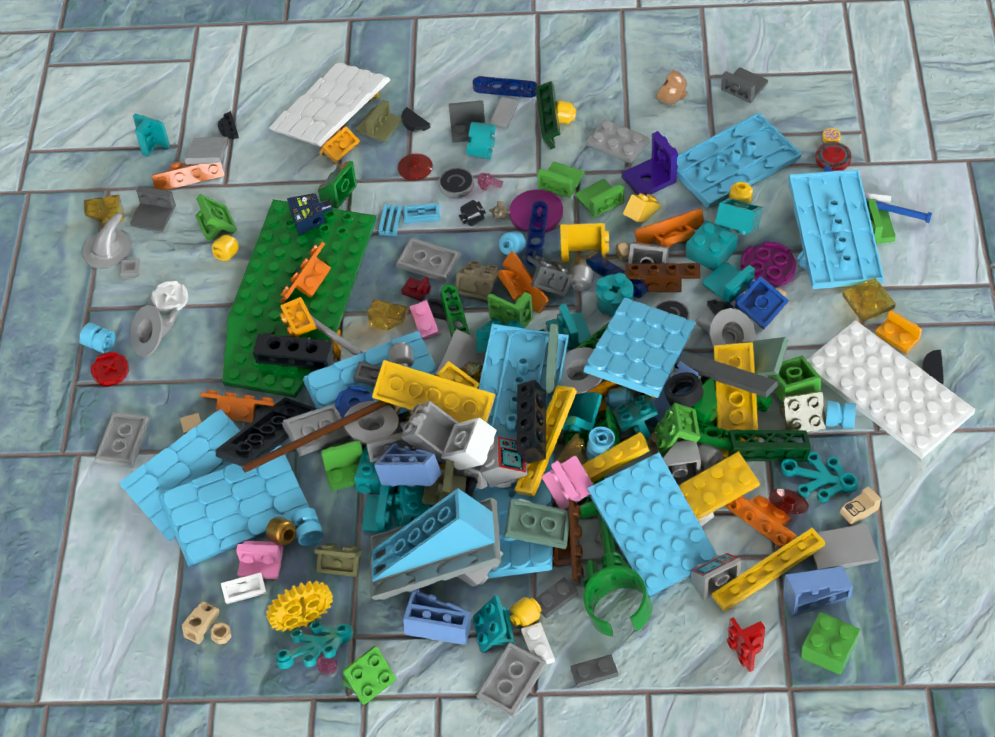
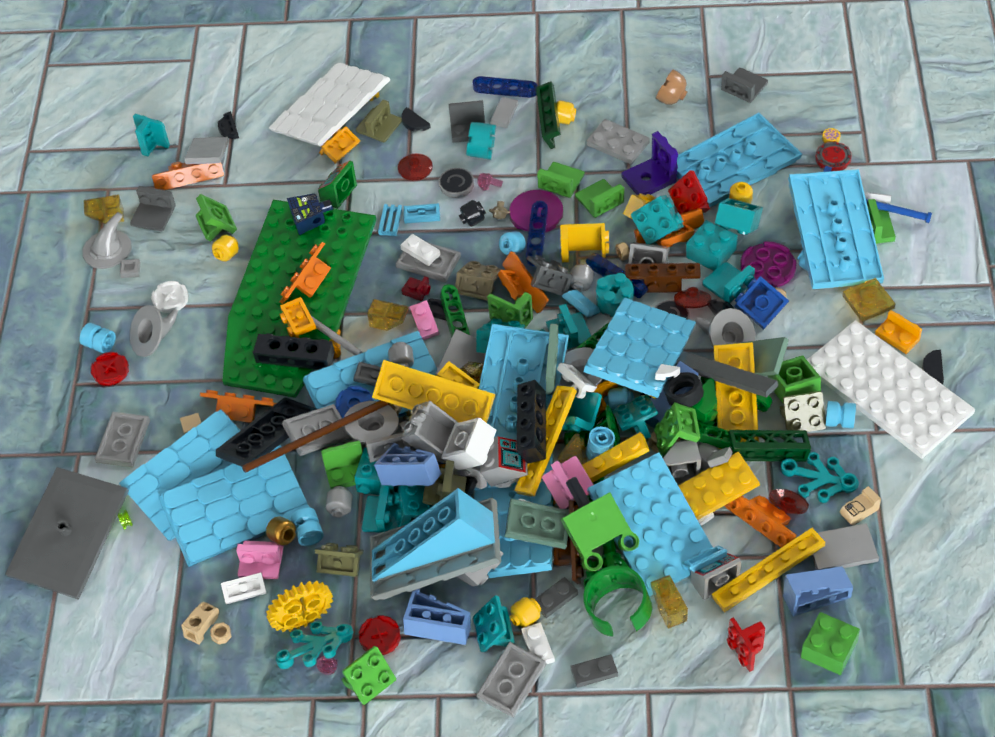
none -> dark grey piece [5,467,129,600]
none -> clear neon green bush [118,509,133,530]
none -> light grey head [326,486,353,518]
none -> red tile [359,615,401,655]
none -> white plate [401,234,441,266]
none -> white plate [557,363,597,399]
none -> bright green piece [560,477,639,572]
none -> medium azure tile [562,289,600,317]
none -> teal bracket [631,195,684,244]
none -> clear yellow slope [651,575,688,629]
none -> white tile [655,364,680,380]
none -> red bracket [668,170,710,214]
none -> clear red dish [674,287,712,309]
none -> medium azure tile [683,545,727,572]
none -> light grey tile [707,447,733,467]

